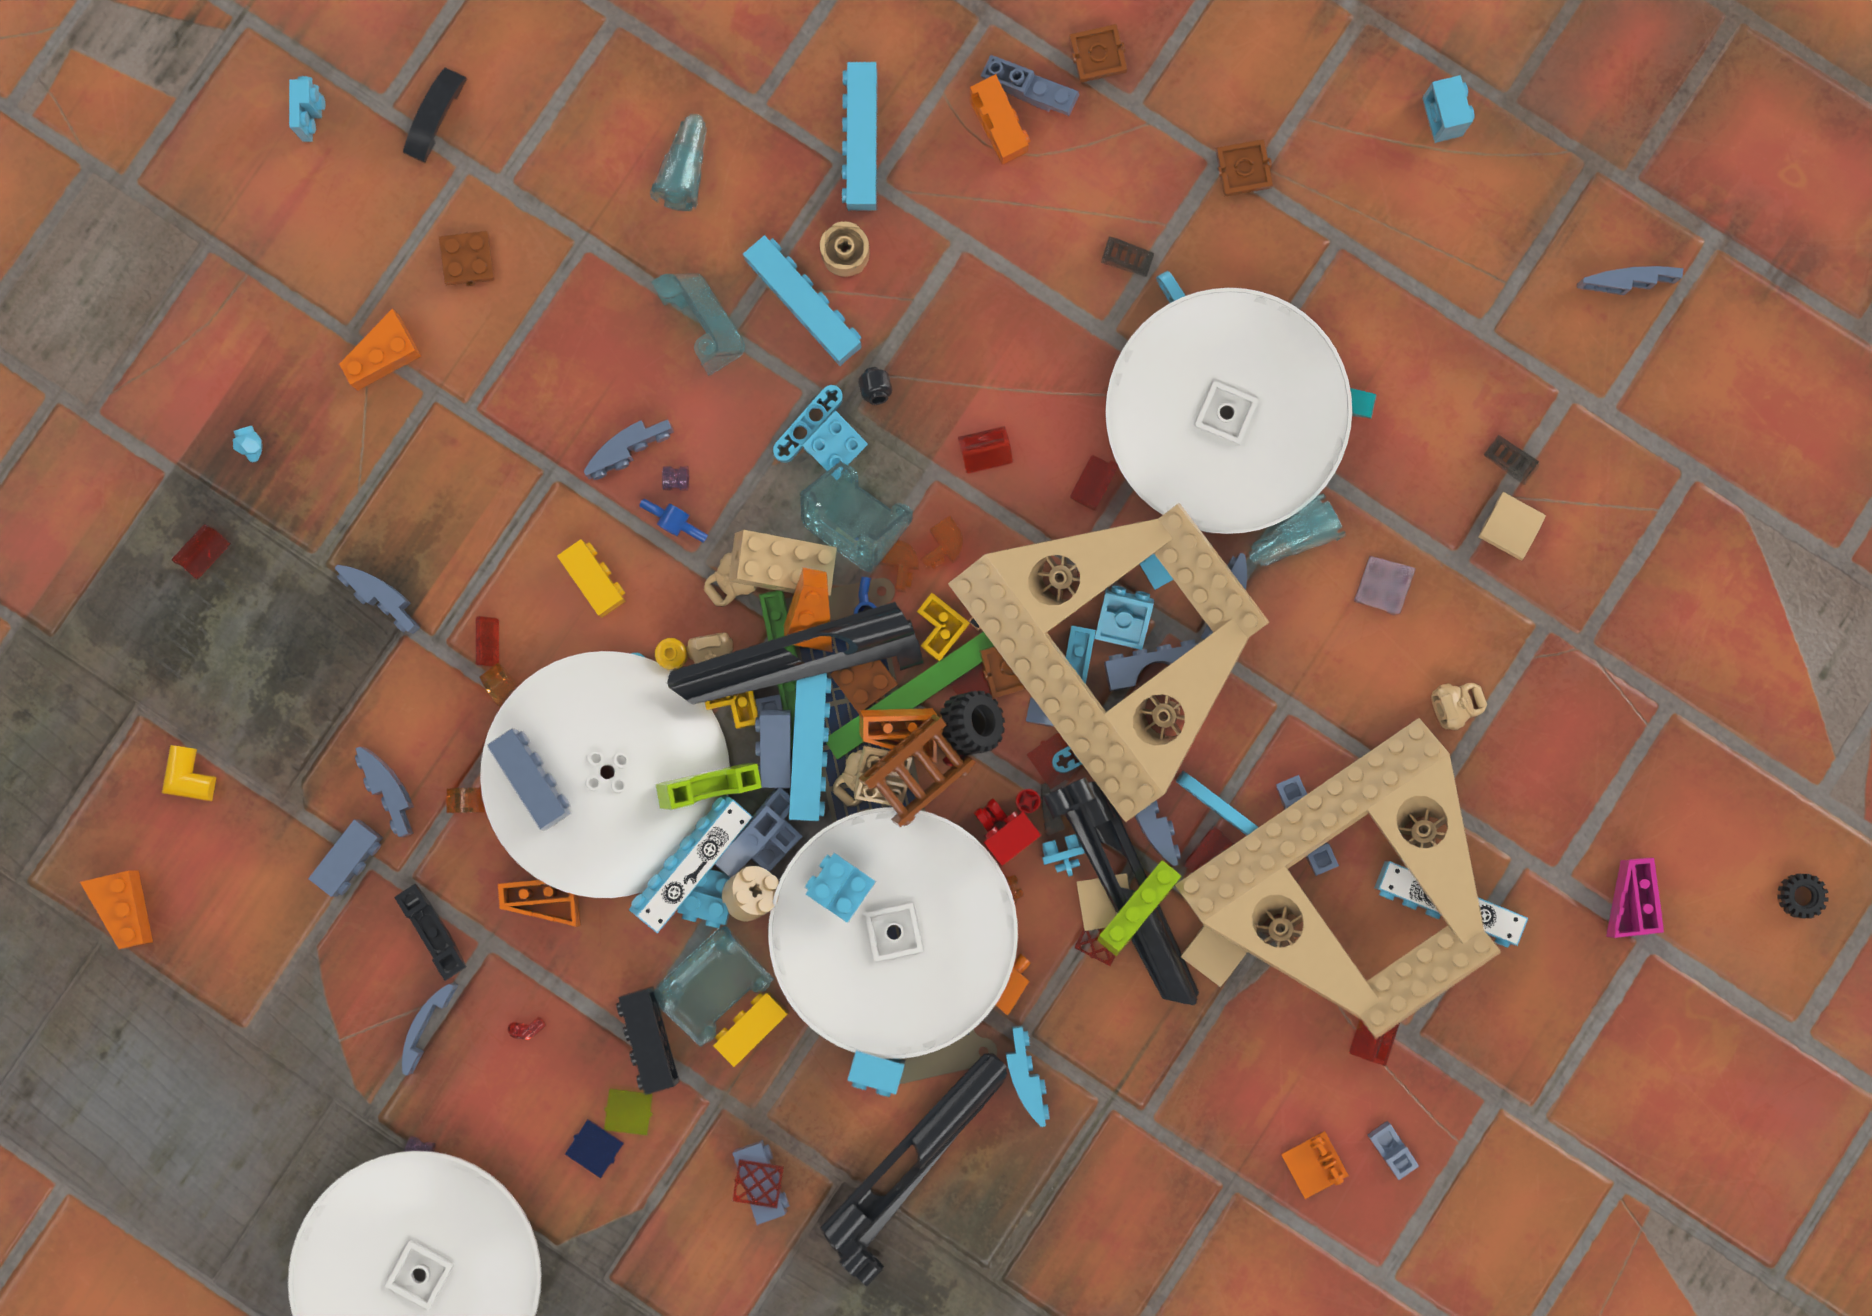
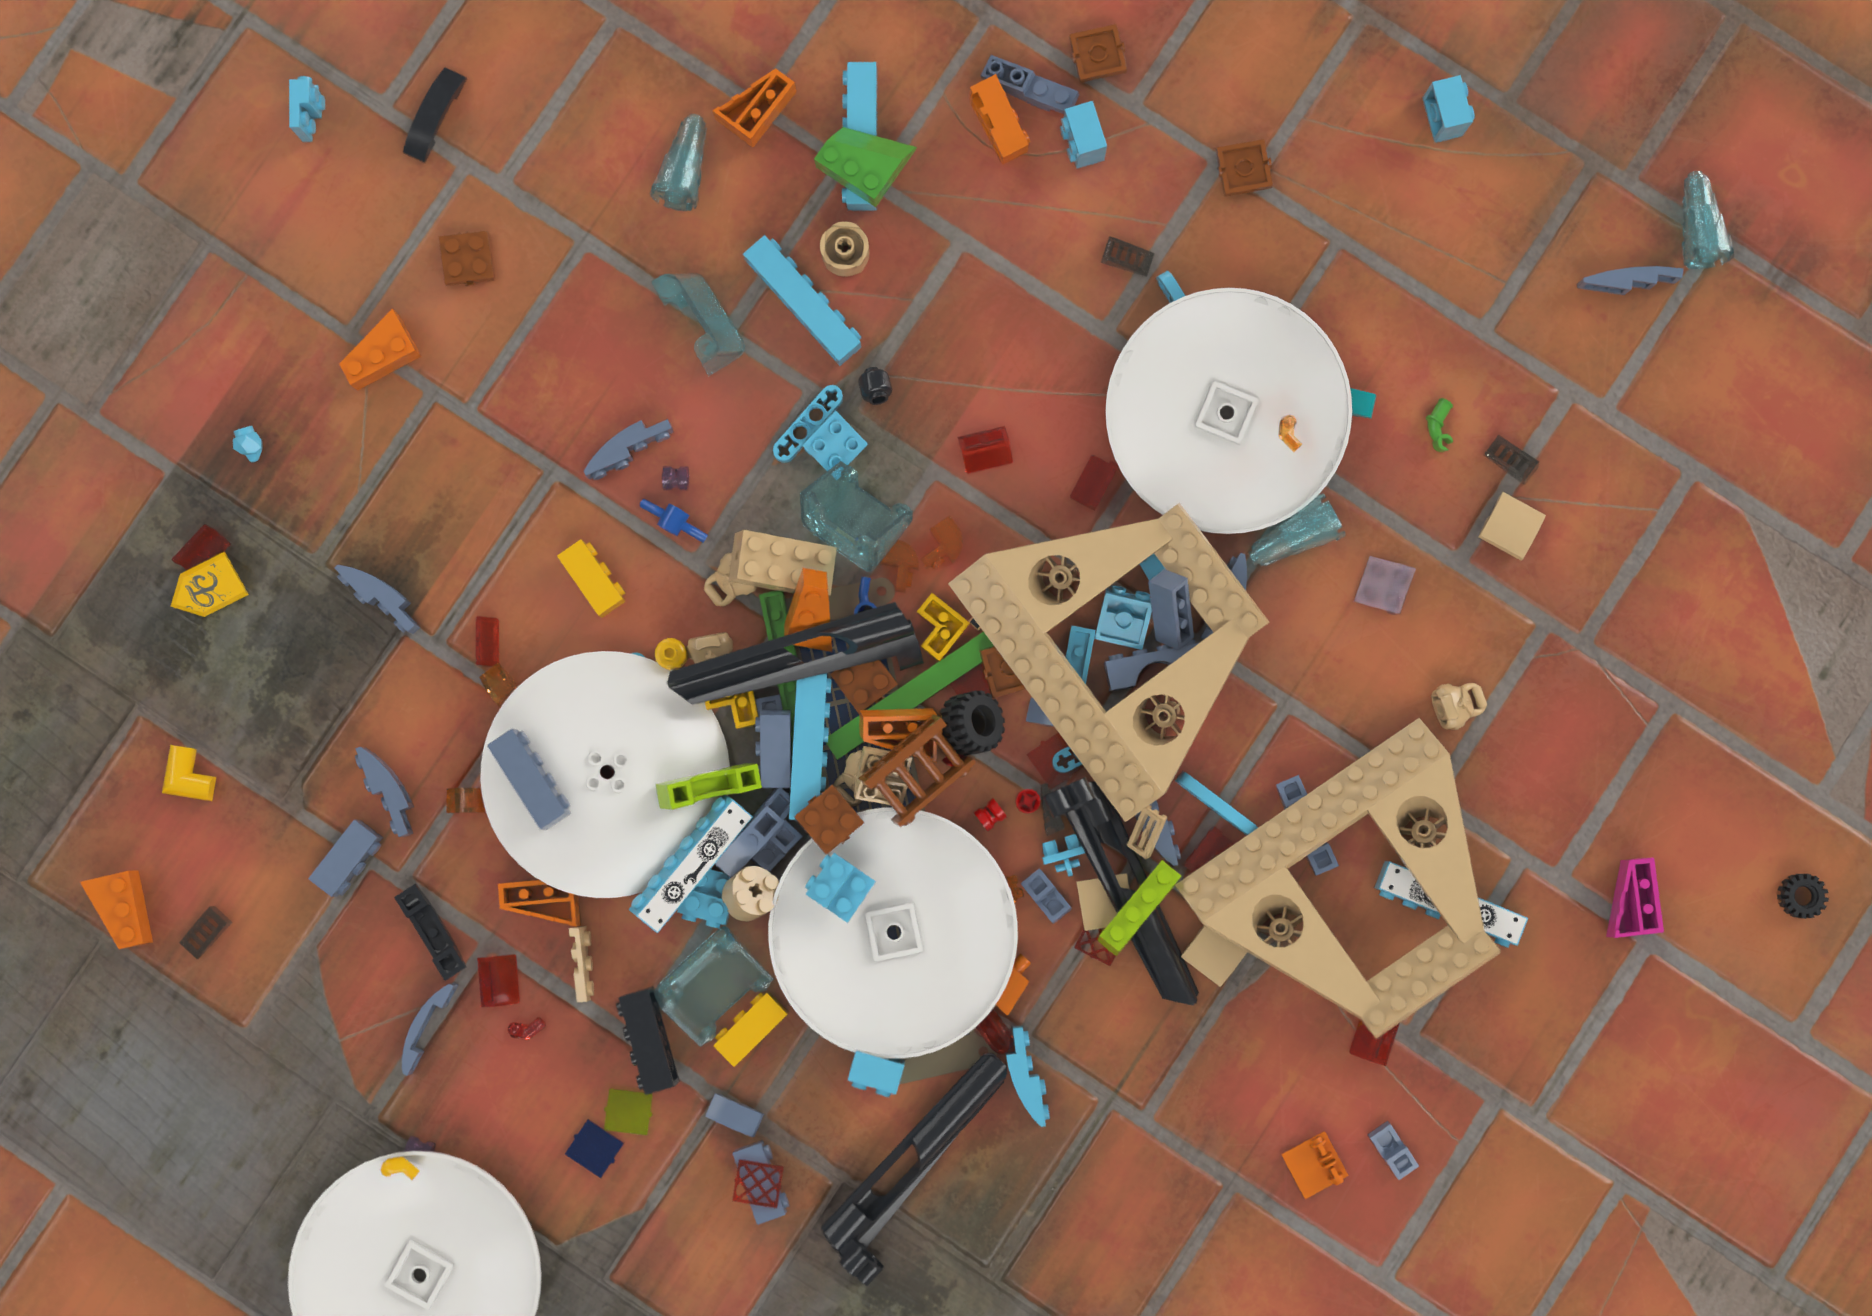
red brick [983,811,1041,866] -> none
none -> yellow tile [170,552,249,617]
none -> clear smoke slope [179,906,232,959]
none -> yellow arm [380,1157,420,1180]
none -> clear red panel [477,954,520,1007]
none -> tan wing [569,926,594,1002]
none -> sand blue slope [705,1093,764,1137]
none -> orange wedge [712,68,797,147]
none -> dark orange plate [794,784,864,855]
none -> bright green wedge [814,127,917,207]
none -> clear red plate [976,1009,1014,1054]
none -> sand blue slope [1021,868,1072,924]
none -> medium azure brick [1060,101,1107,169]
none -> tan tile [1127,805,1167,859]
none -> sand blue brick [1148,569,1194,650]
none -> clear orange arm [1278,415,1302,453]
none -> bright green piece [1426,398,1453,452]
none -> clear light blue cone [1682,171,1734,269]

